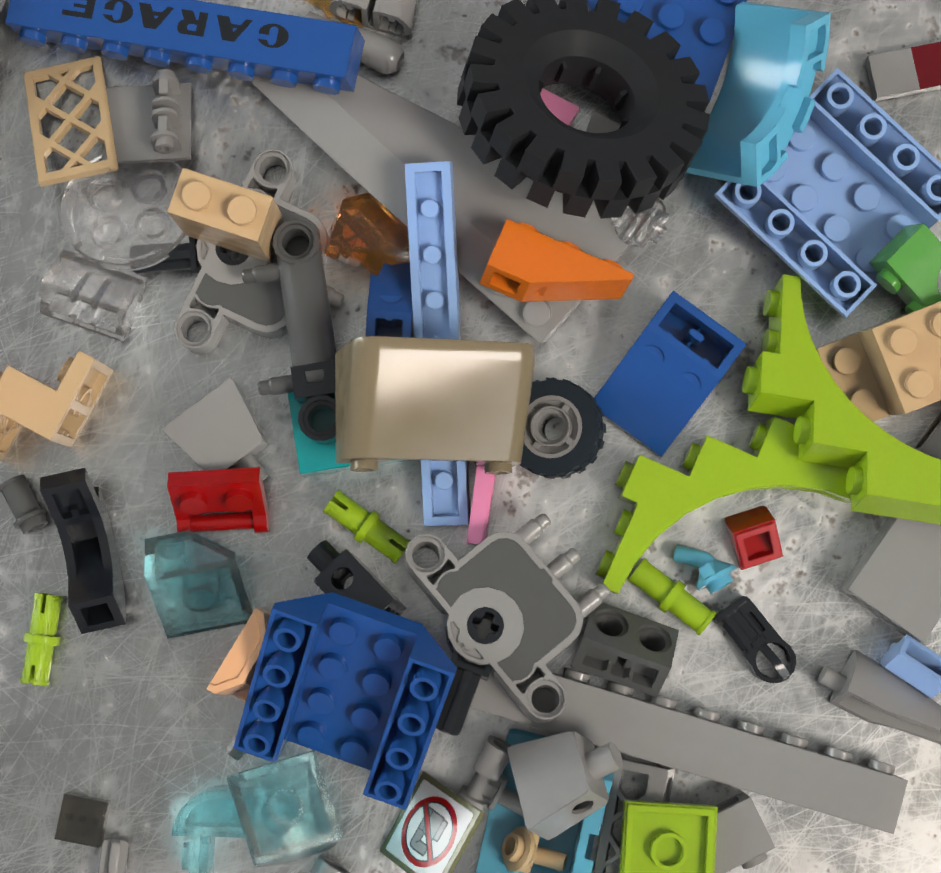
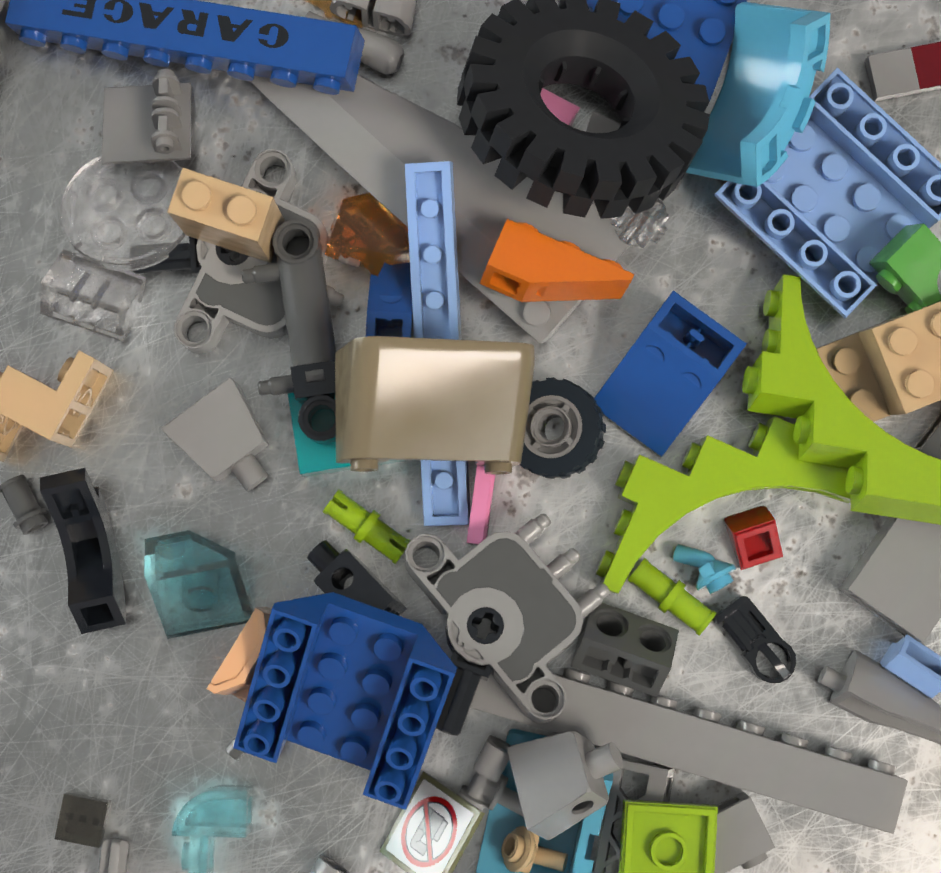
lime pin [20,592,64,686] -> none
tan window [23,56,119,187] -> none
red plate [167,467,270,538] -> none
clear light blue slope [226,750,344,868] -> none

